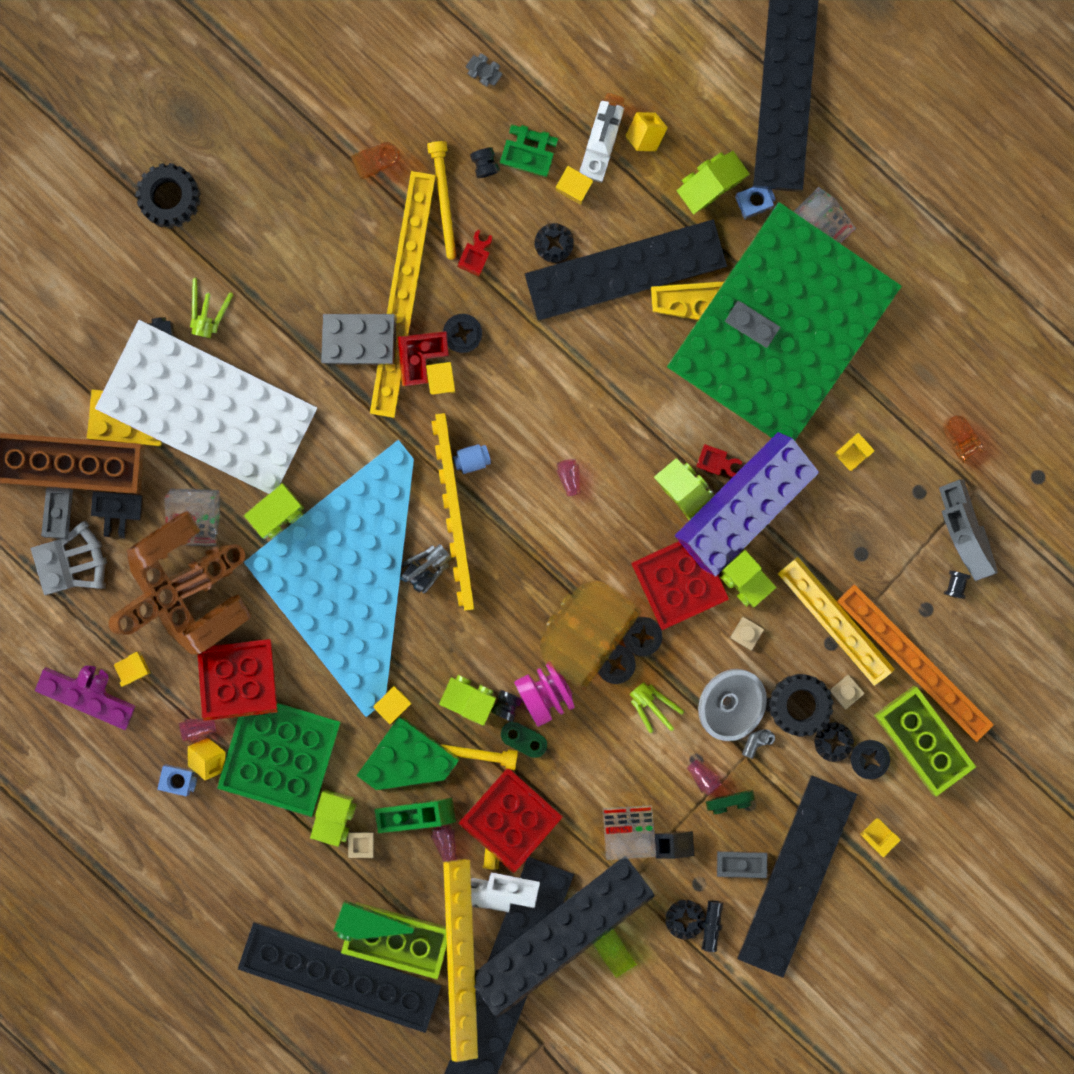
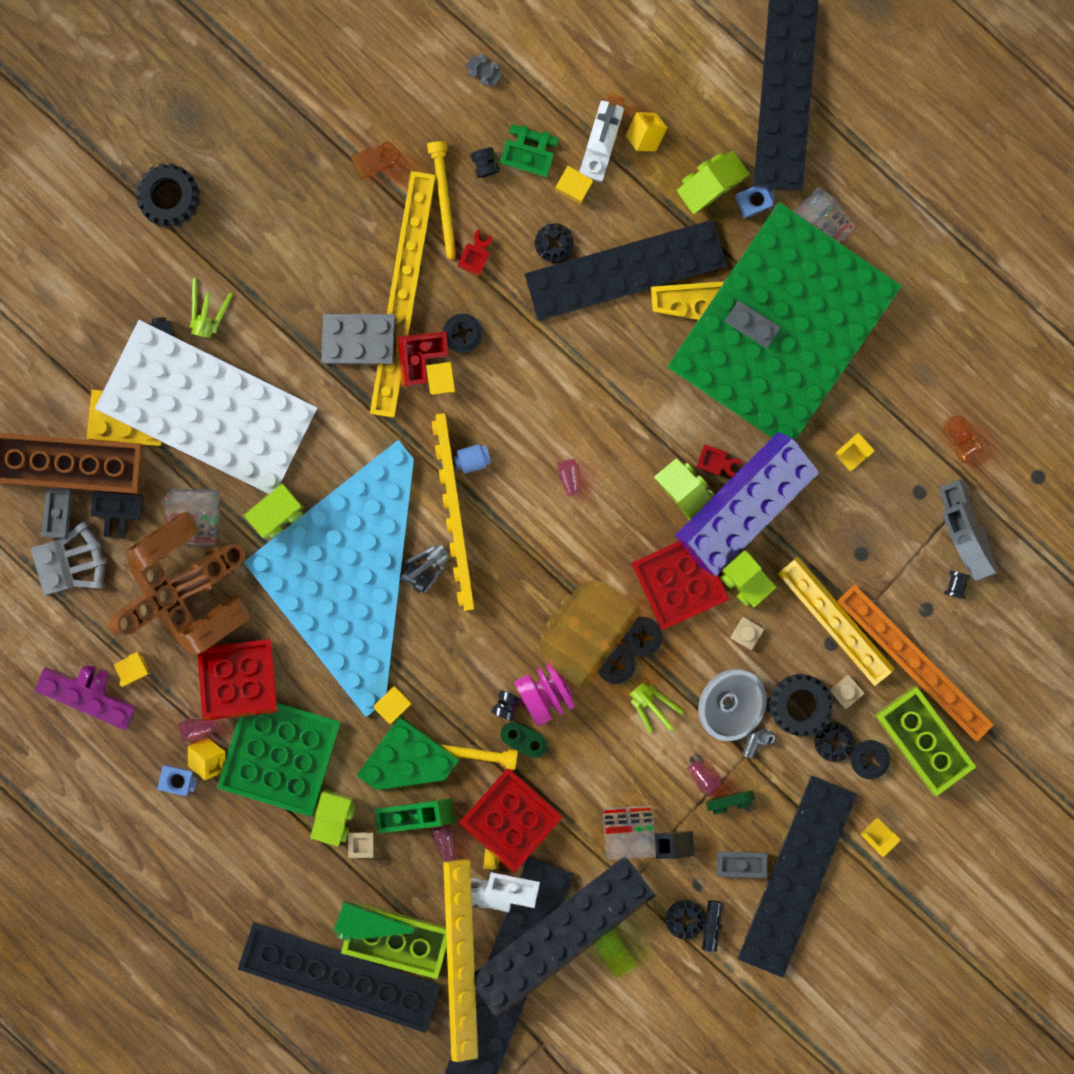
lime brick [439,675,496,726] -> none

